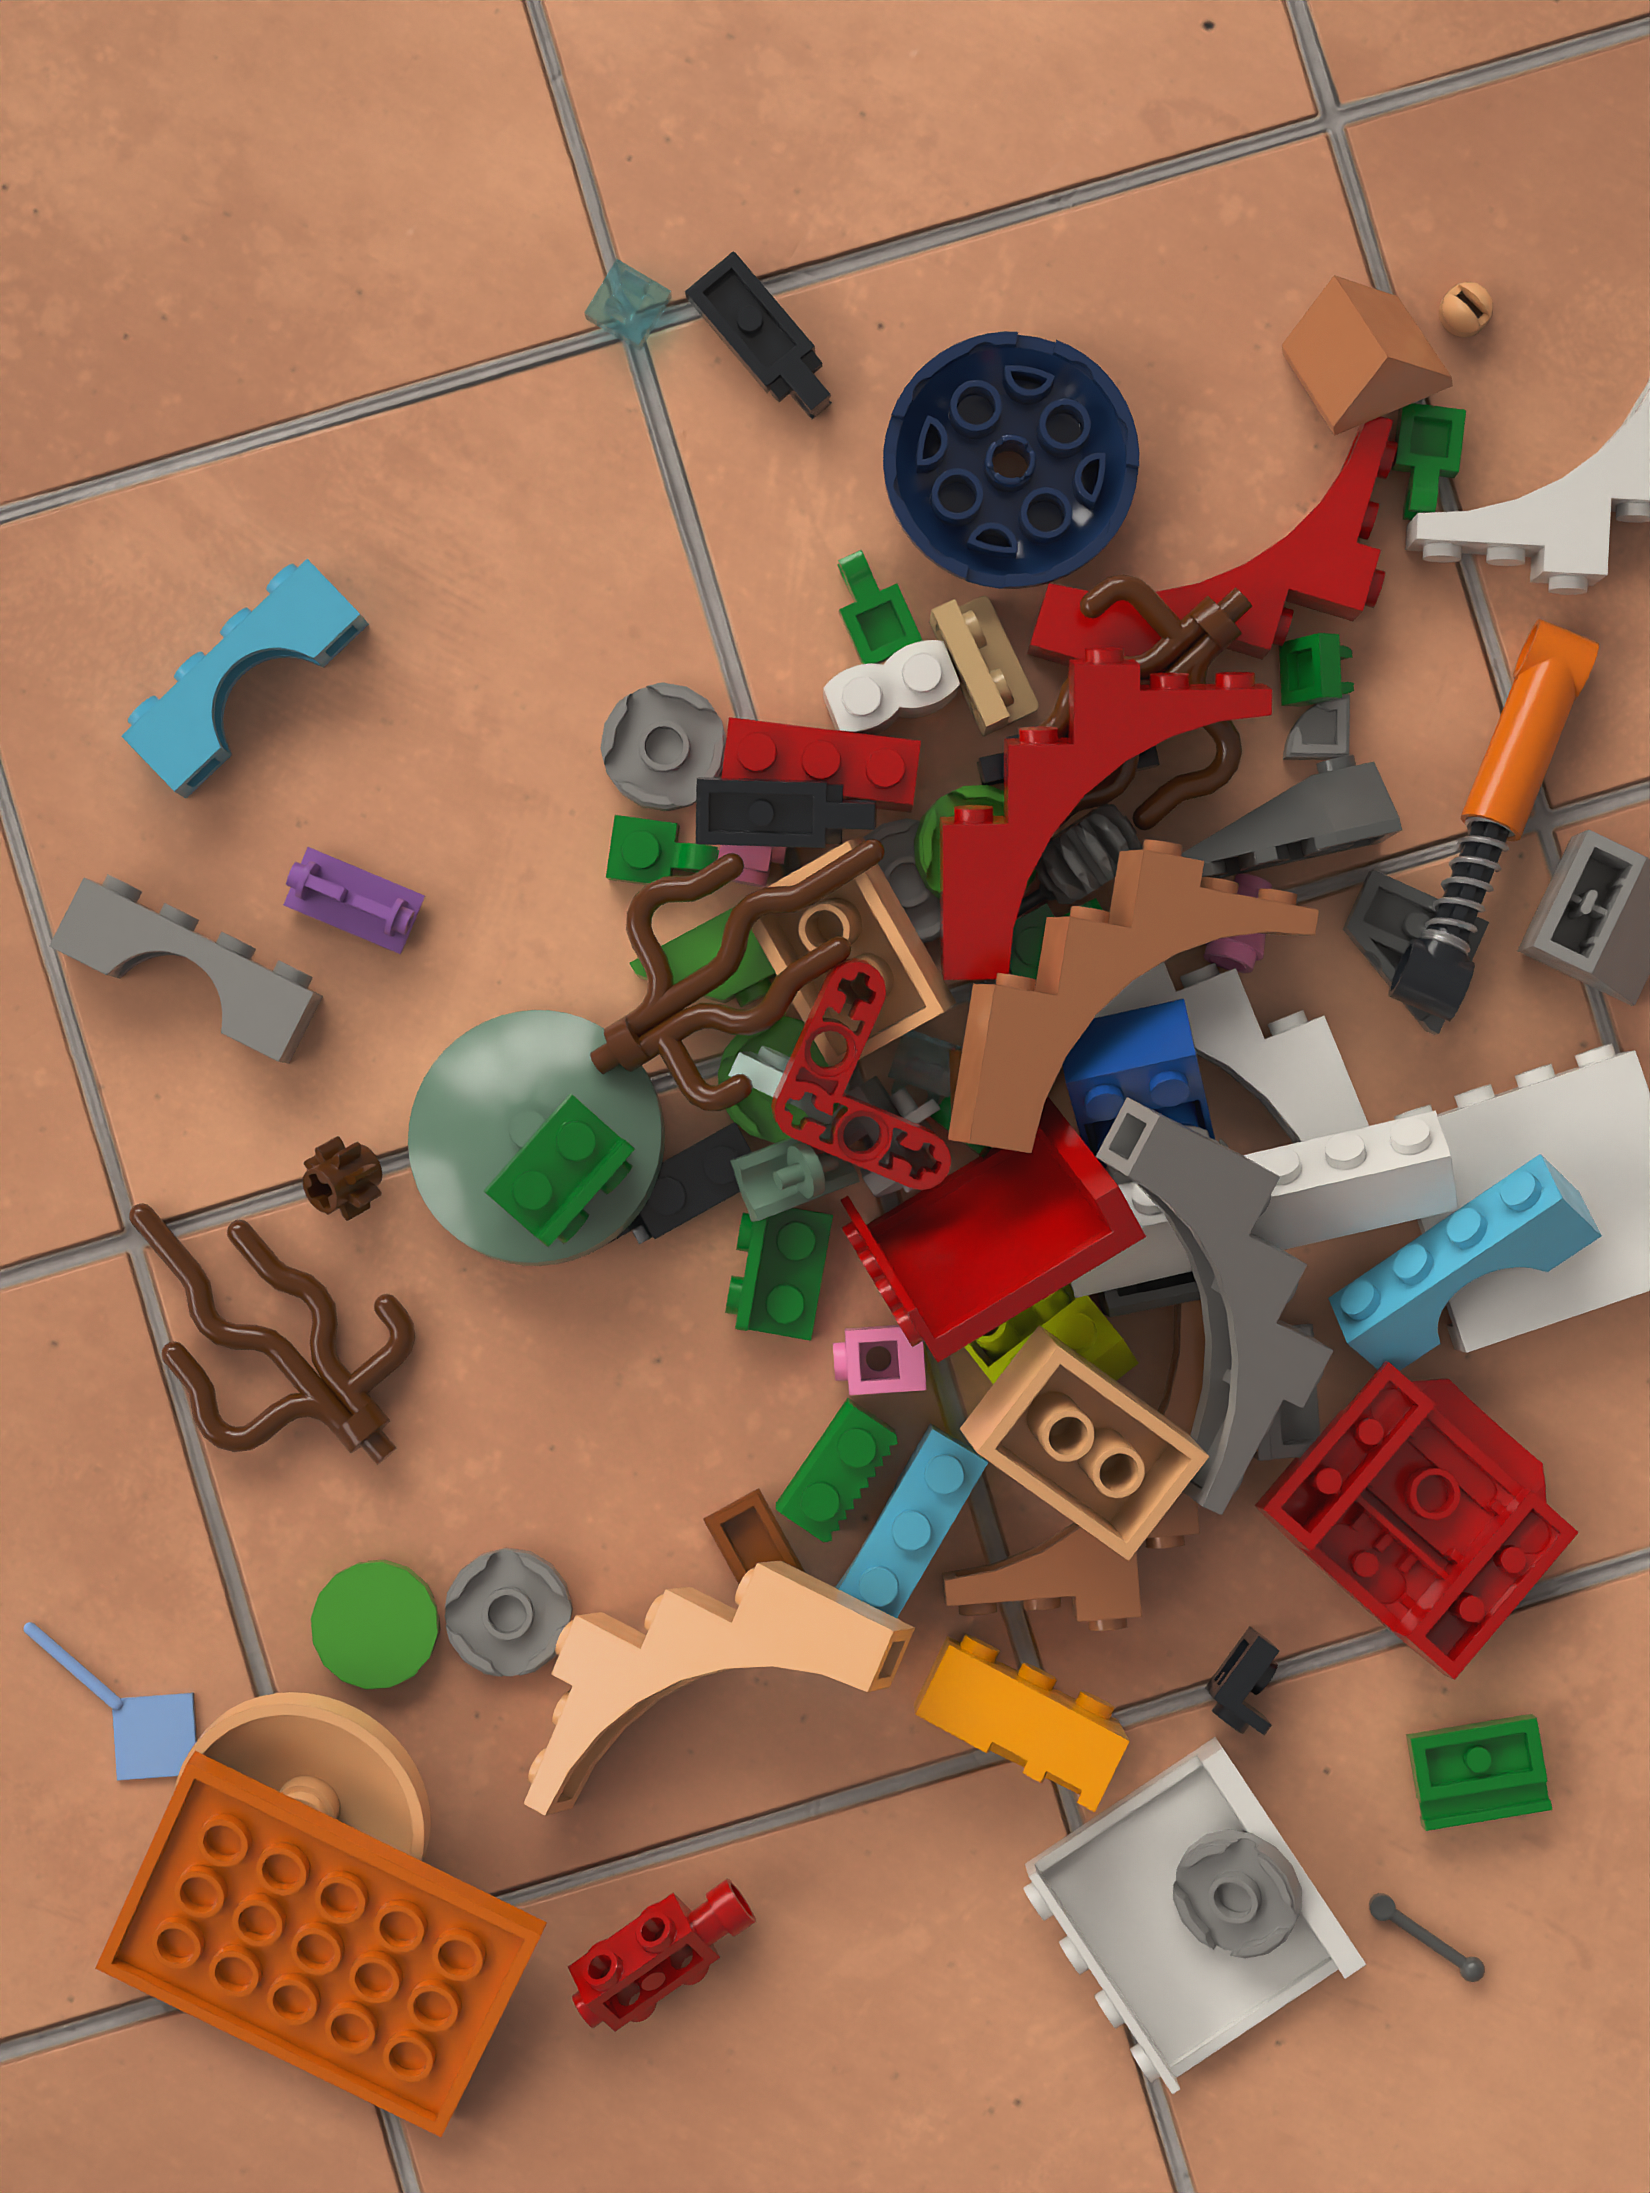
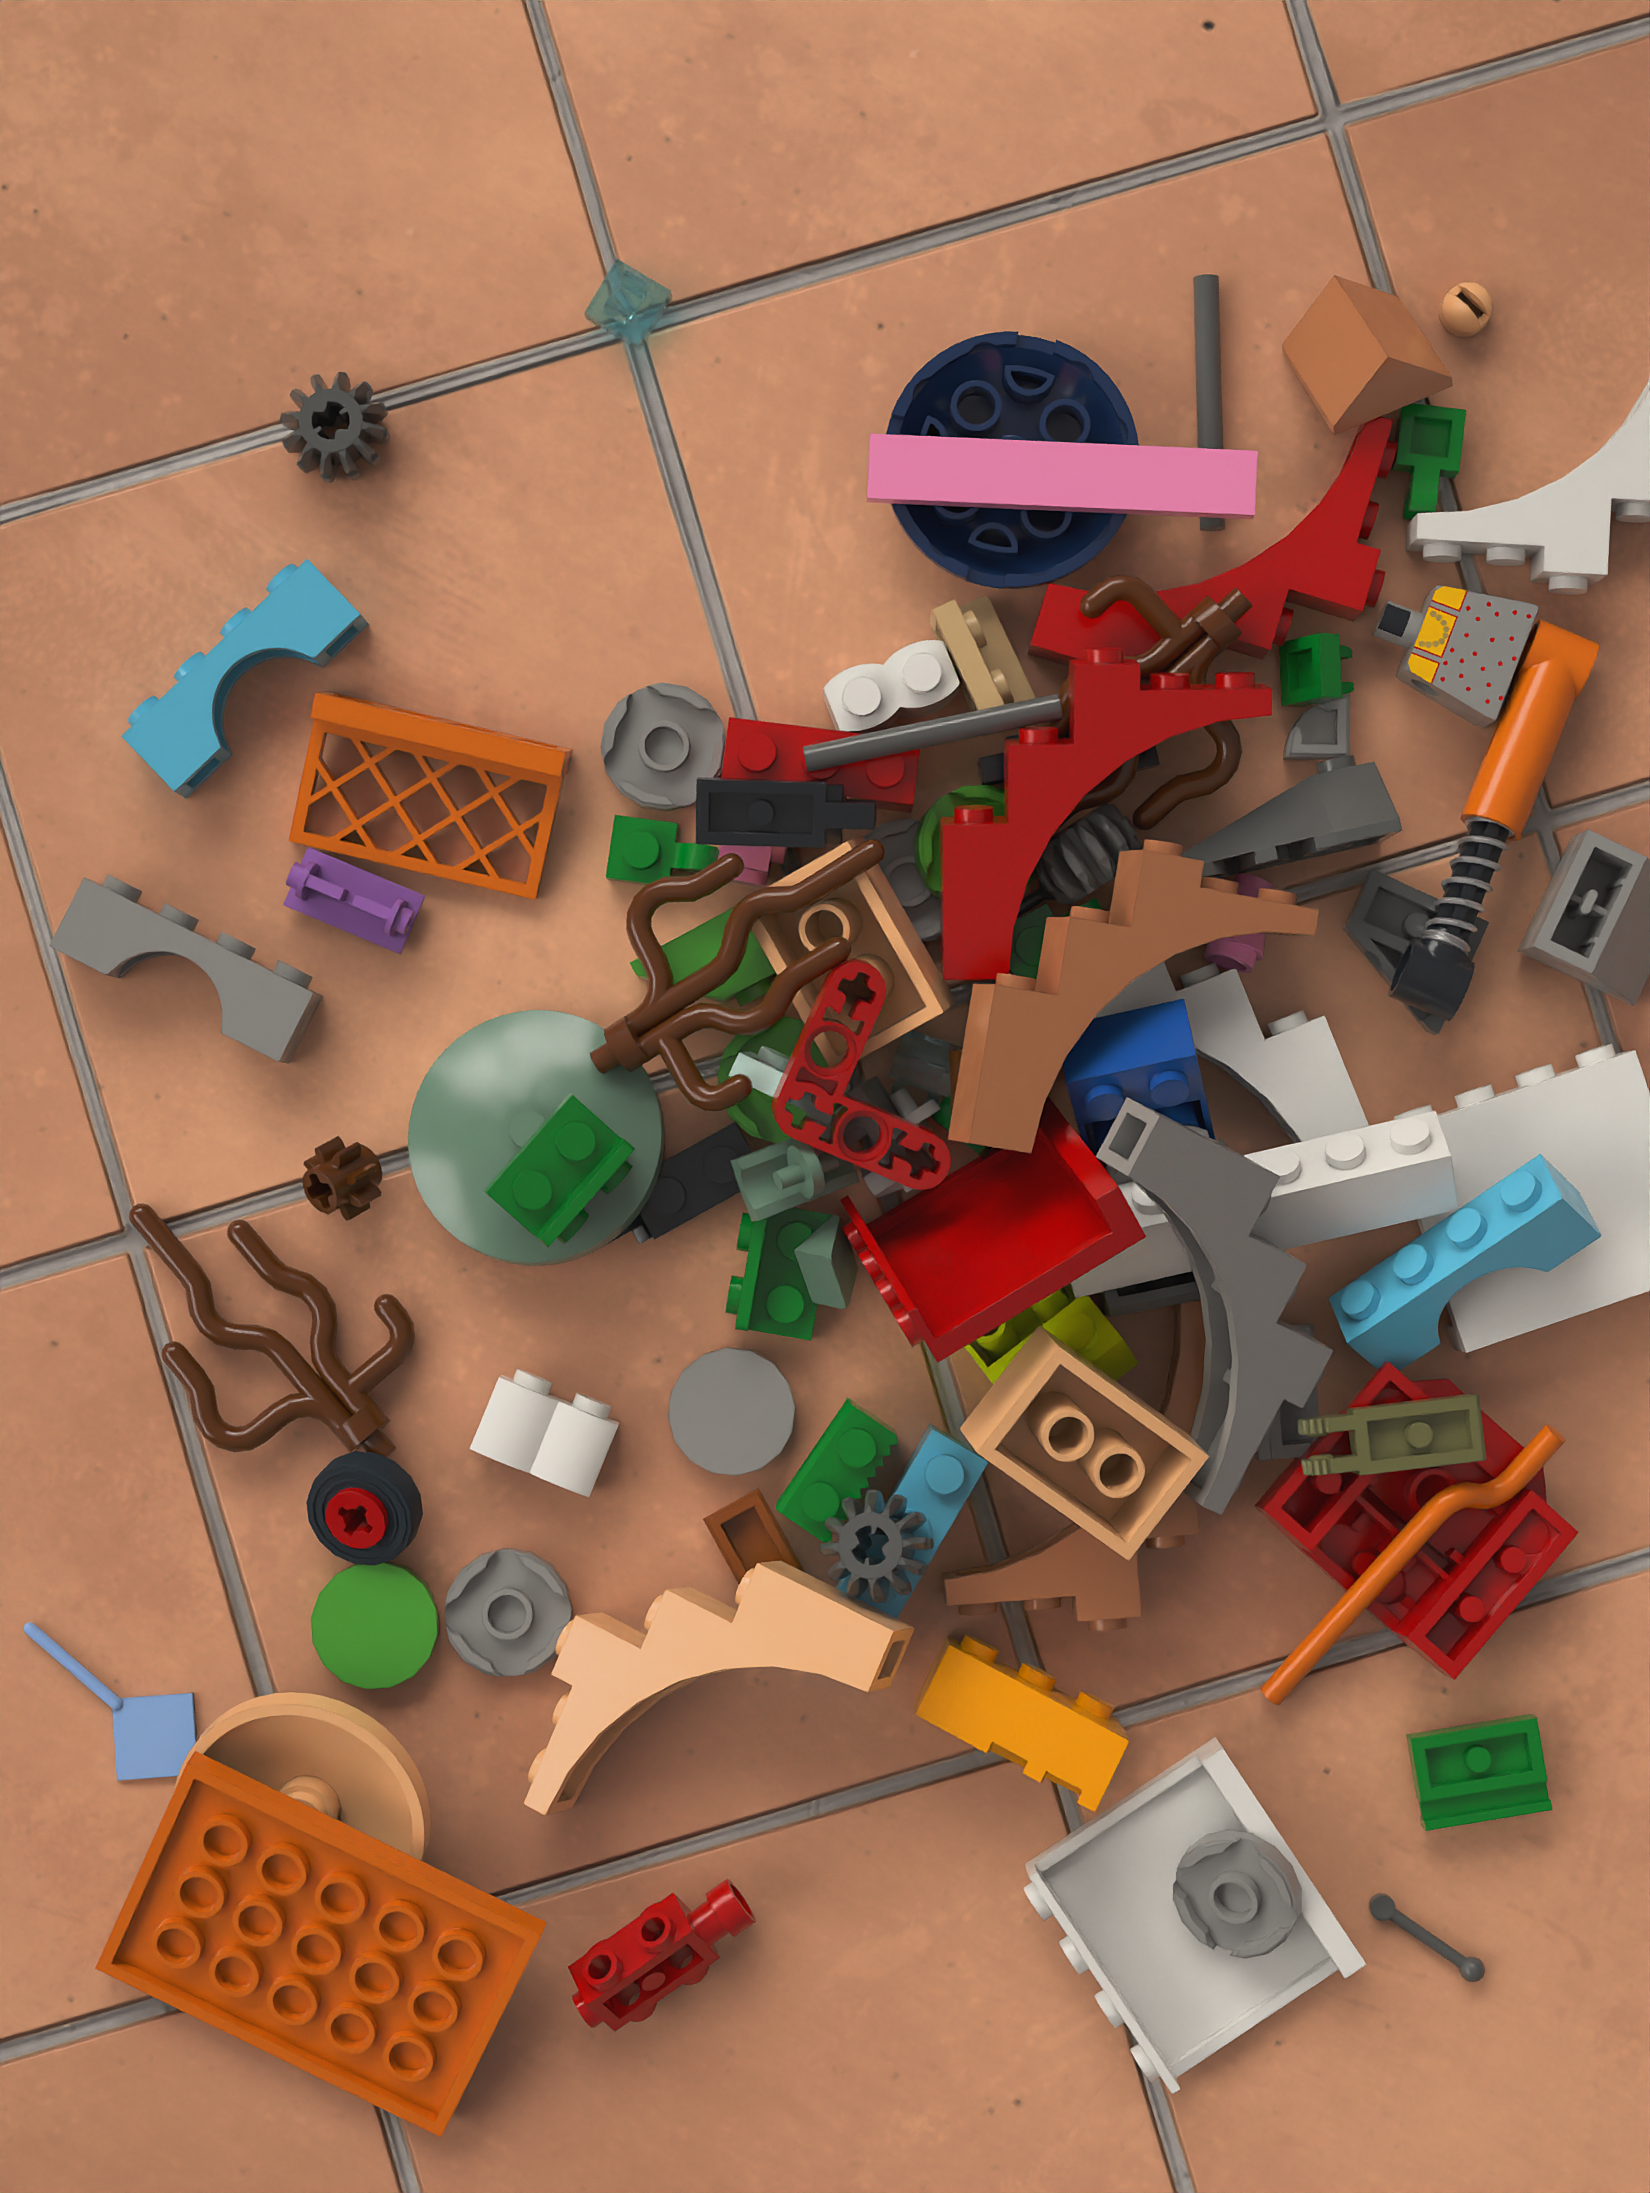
black hinge [685,251,832,420] -> none
bright pink brick [833,1325,926,1395] -> none
green plate [837,550,923,664] -> none
black bracket [1205,1626,1279,1736] -> none
none -> dark grey gear [280,372,390,483]
none -> orange fence [288,691,573,900]
none -> black wheel [306,1451,423,1566]
none -> white brick [470,1369,619,1497]
none -> light grey tile [668,1347,795,1476]
none -> sand green slope [794,1215,858,1309]
none -> dark grey bar [802,694,1063,772]
none -> dark grey gear [820,1490,934,1603]
none -> bright pink tile [867,434,1258,520]
none -> dark grey bar [1193,274,1225,532]
none -> orange piece [1260,1424,1566,1705]
none -> olive hinge [1297,1394,1486,1476]
none -> light grey torso [1373,586,1539,729]

